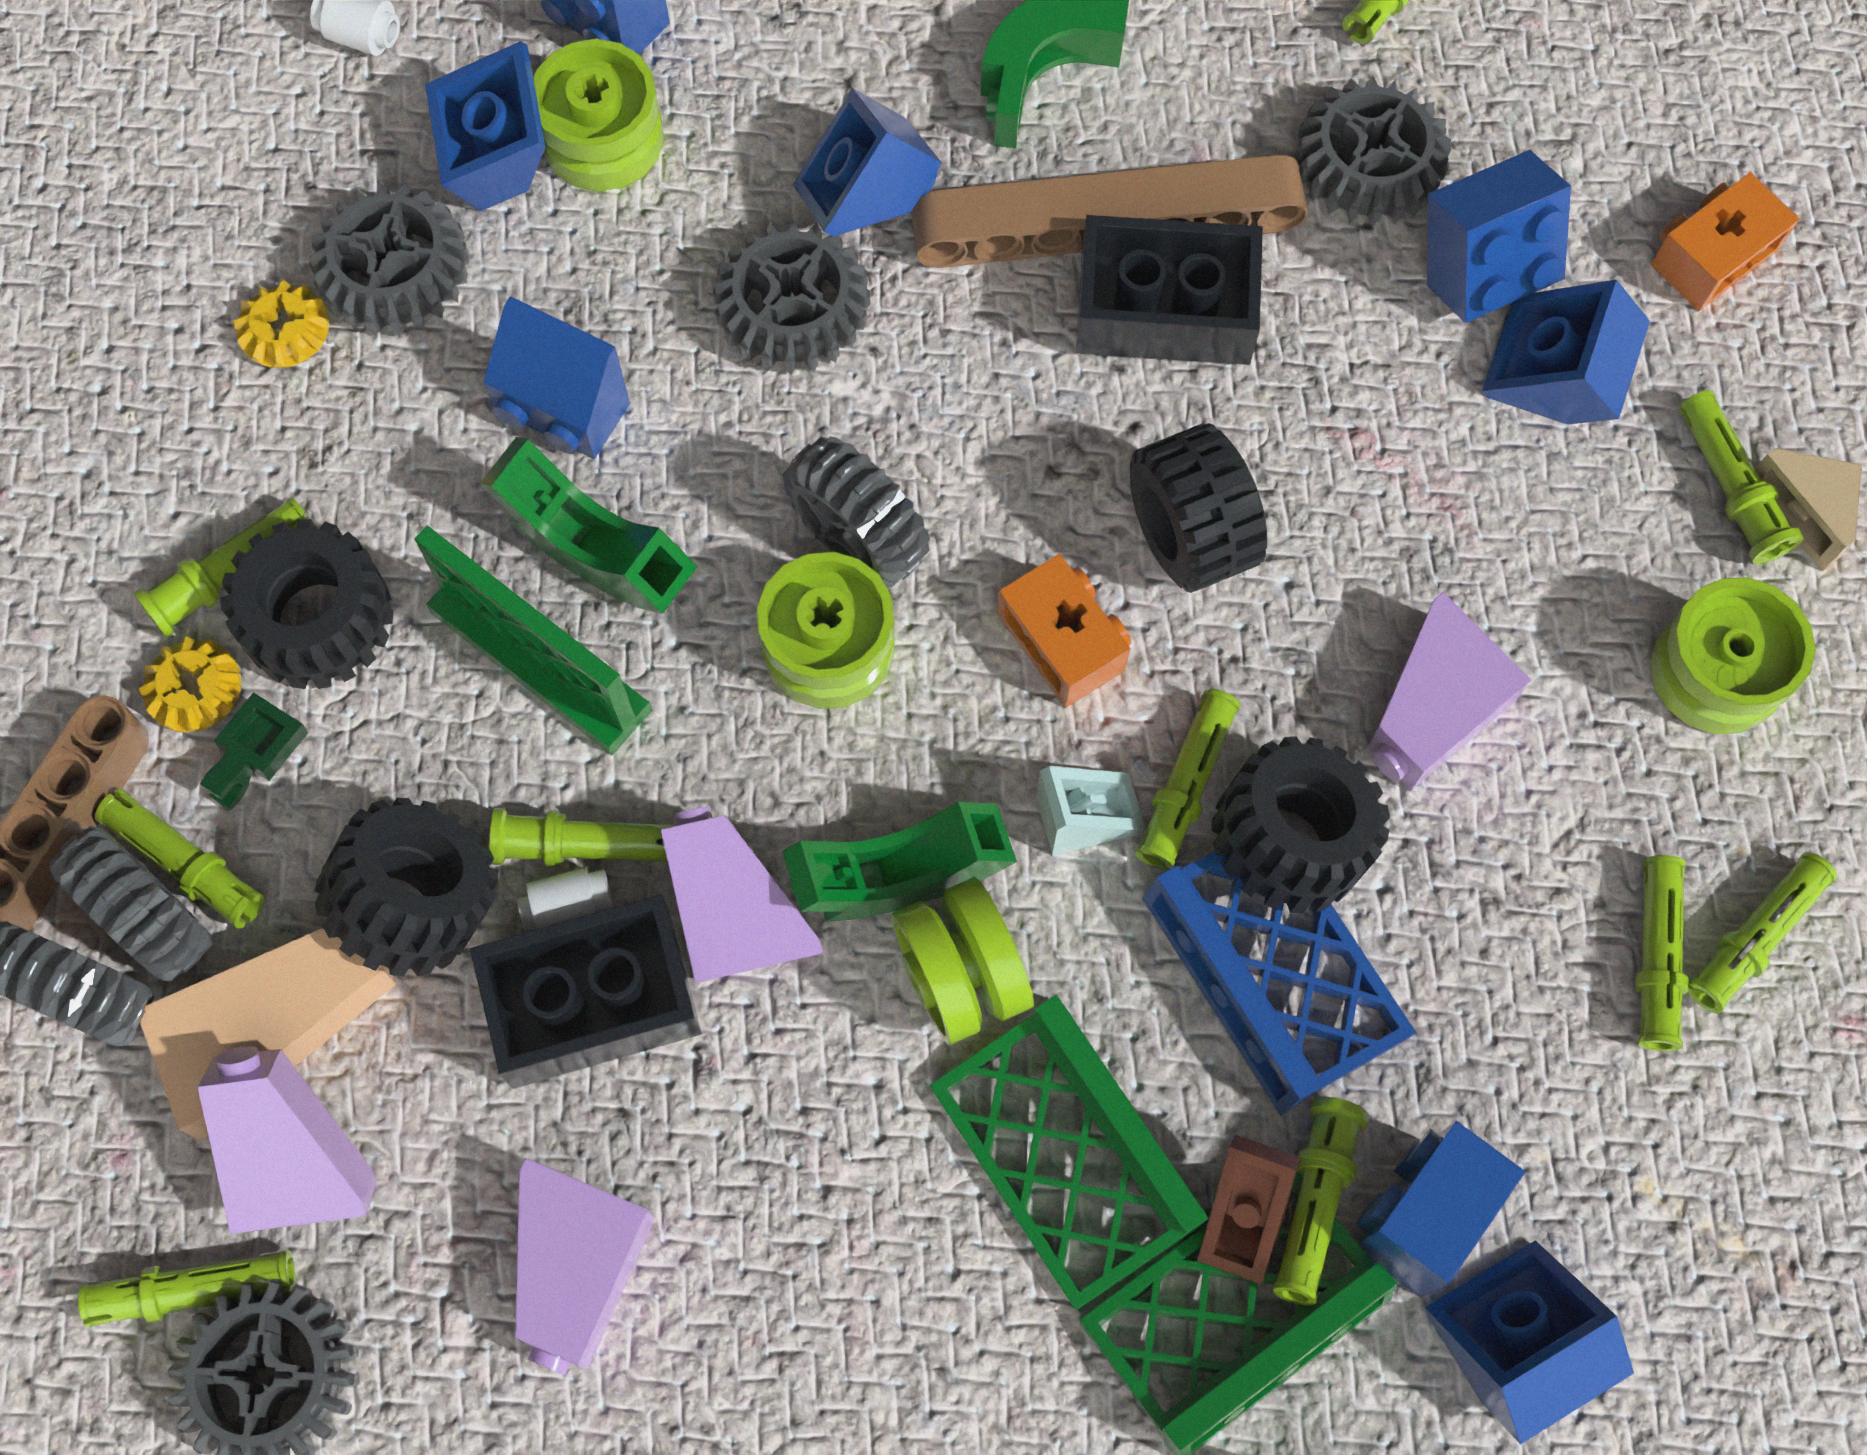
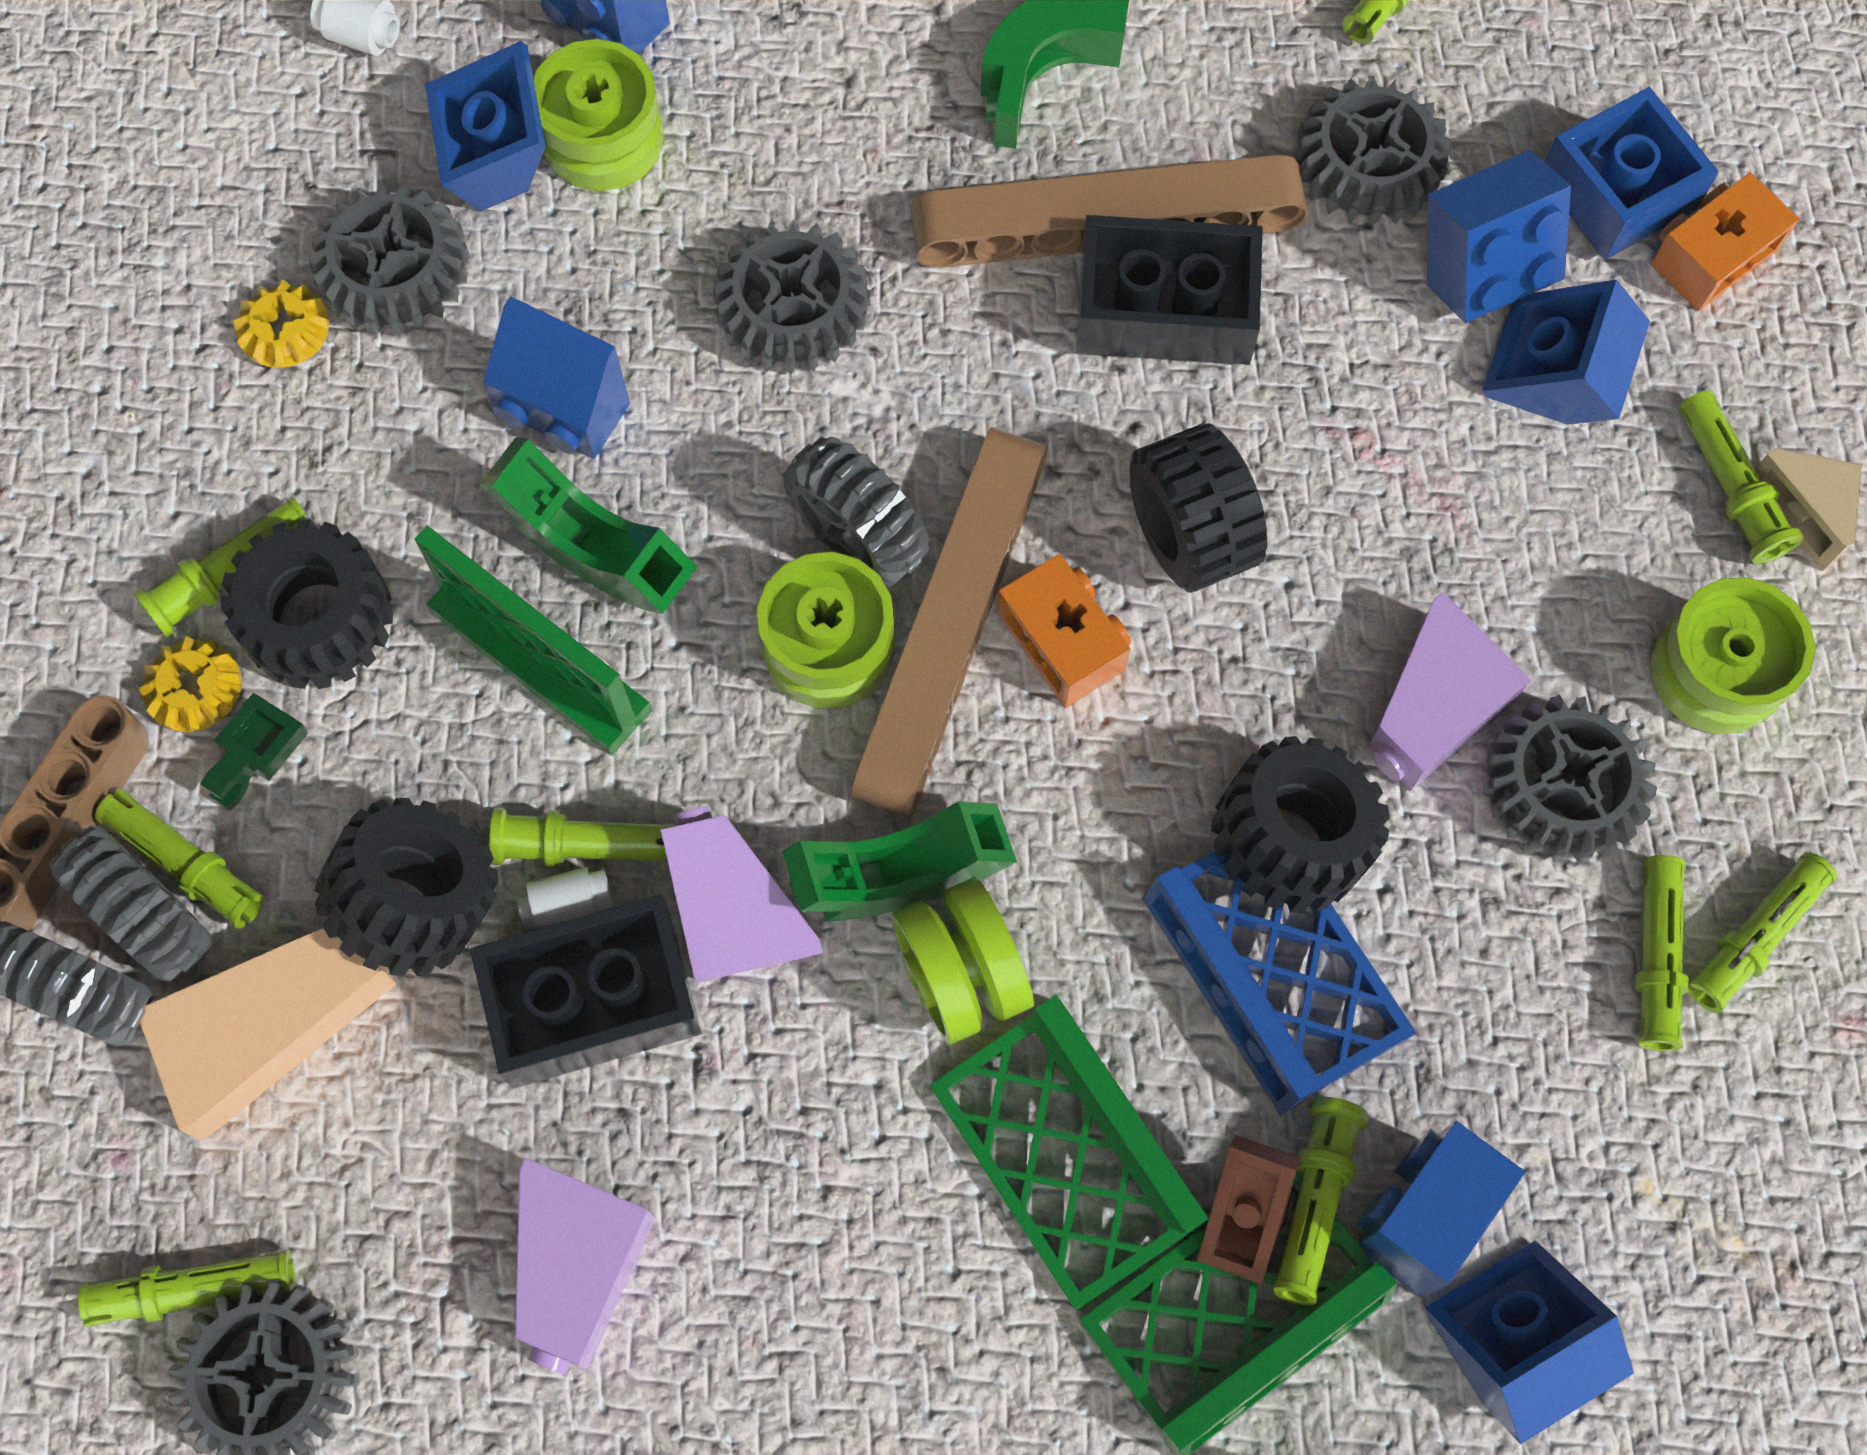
lavender slope [198,1046,377,1234] -> none
blue slope [792,88,942,237] -> none
light aqua slope [1036,766,1146,856] -> none
lime pin [1135,688,1241,870] -> none
none -> medium nougat beam [851,427,1048,819]
none -> dark grey gear [1482,694,1658,864]
none -> blue brick [1544,86,1719,260]

